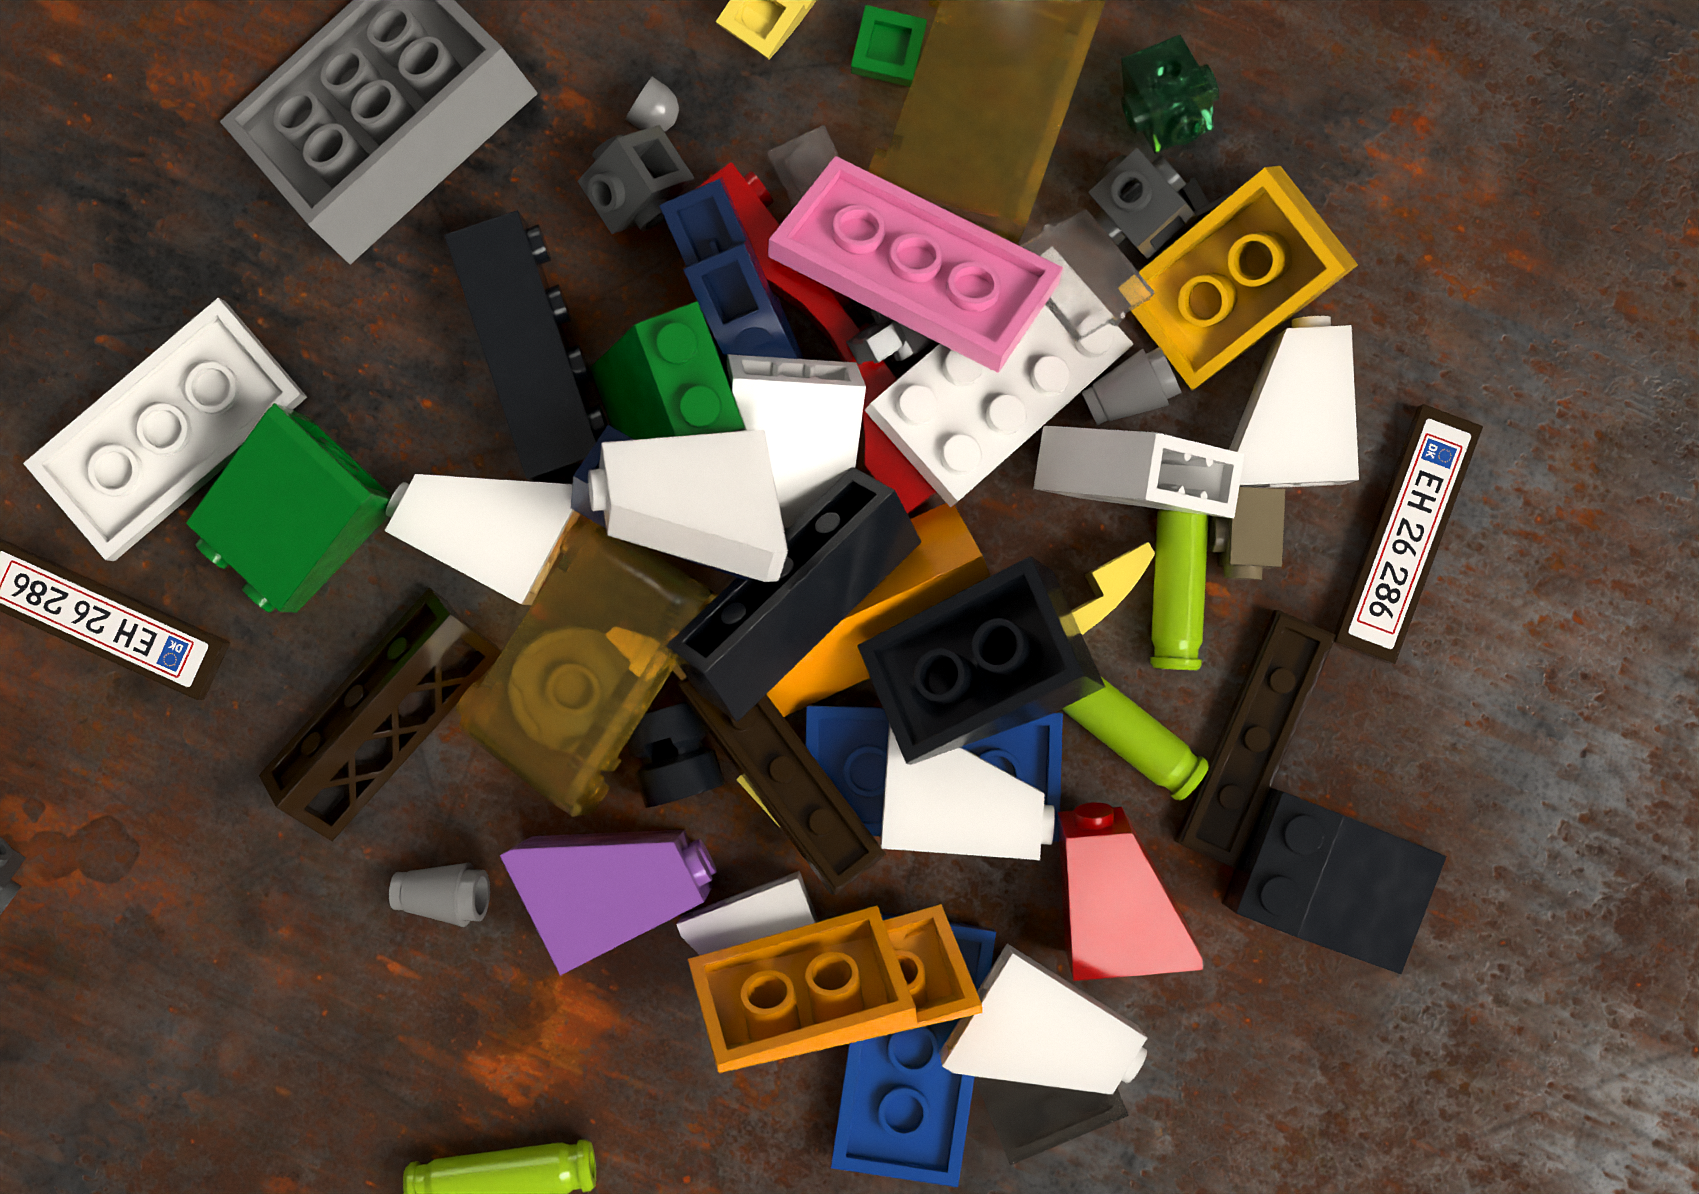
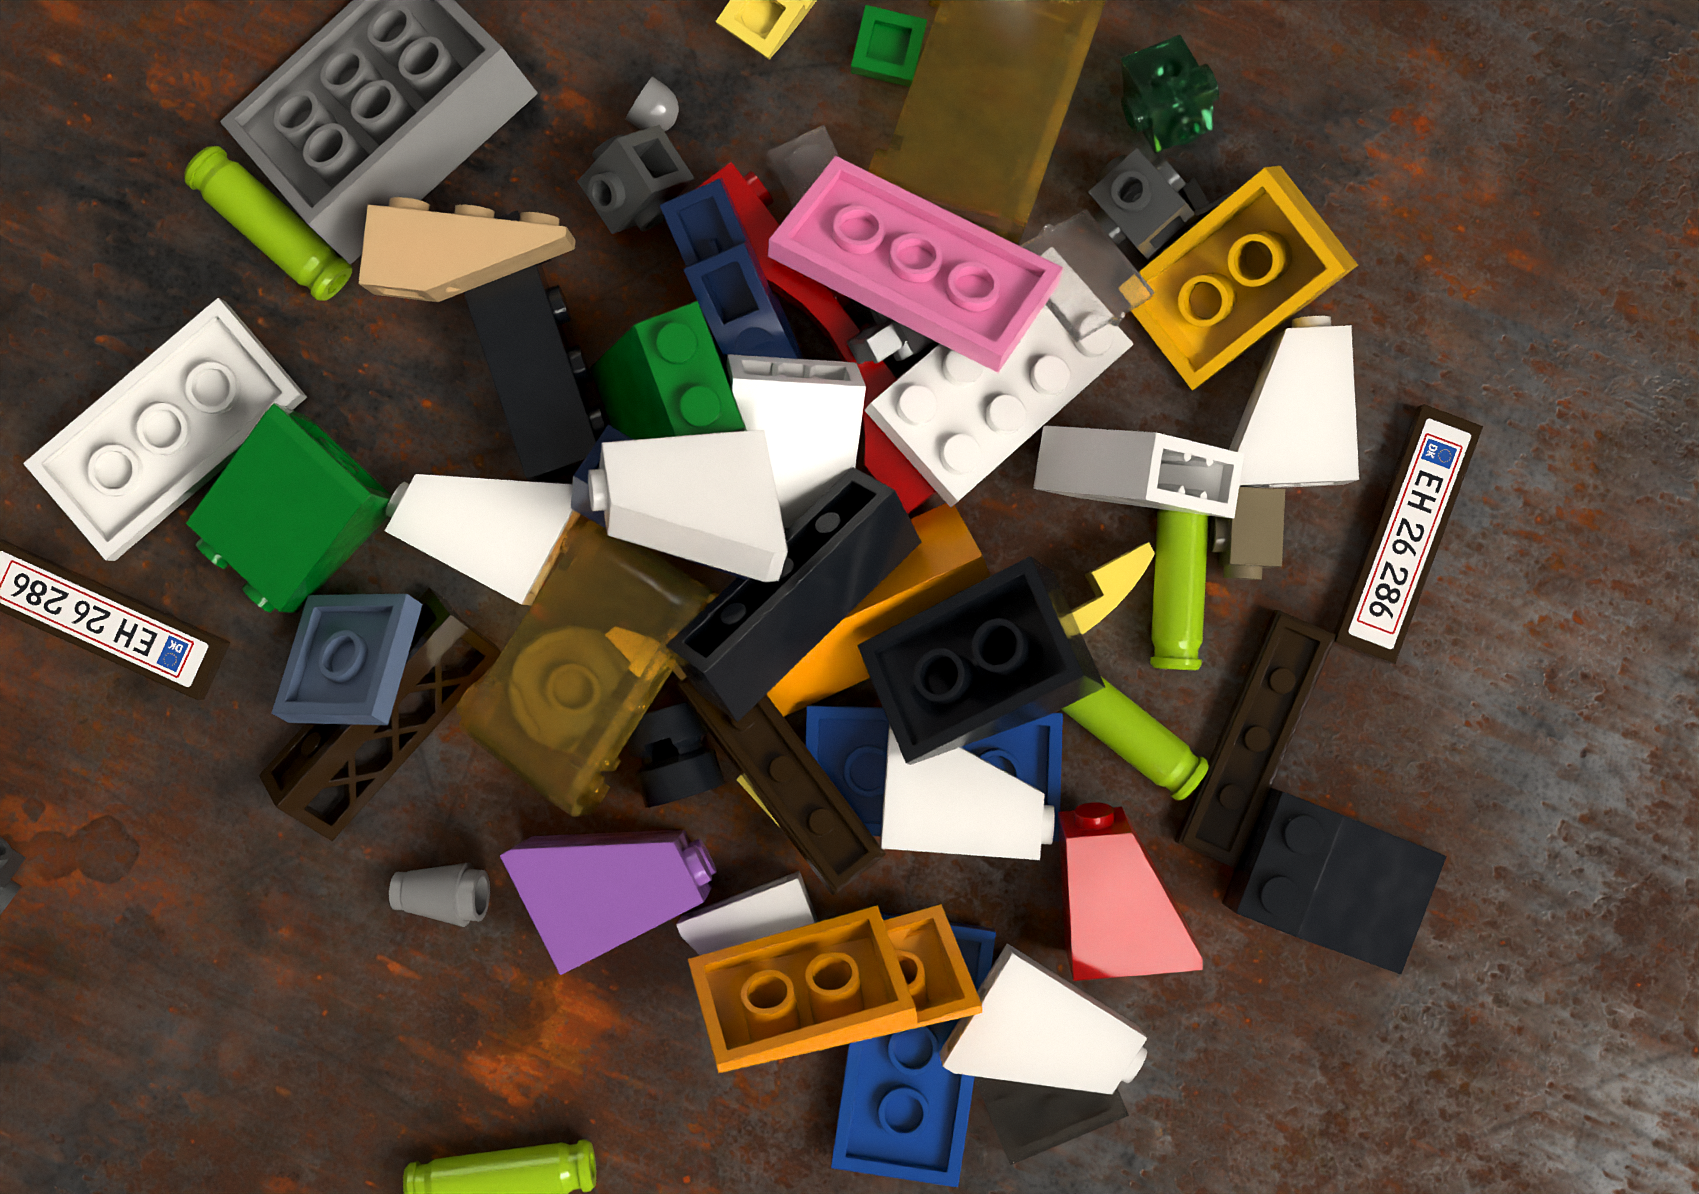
light grey cone [1081,347,1182,425] -> none
none -> lime axle [184,146,352,301]
none -> sand blue plate [271,594,423,725]
none -> tan slope [358,197,575,302]

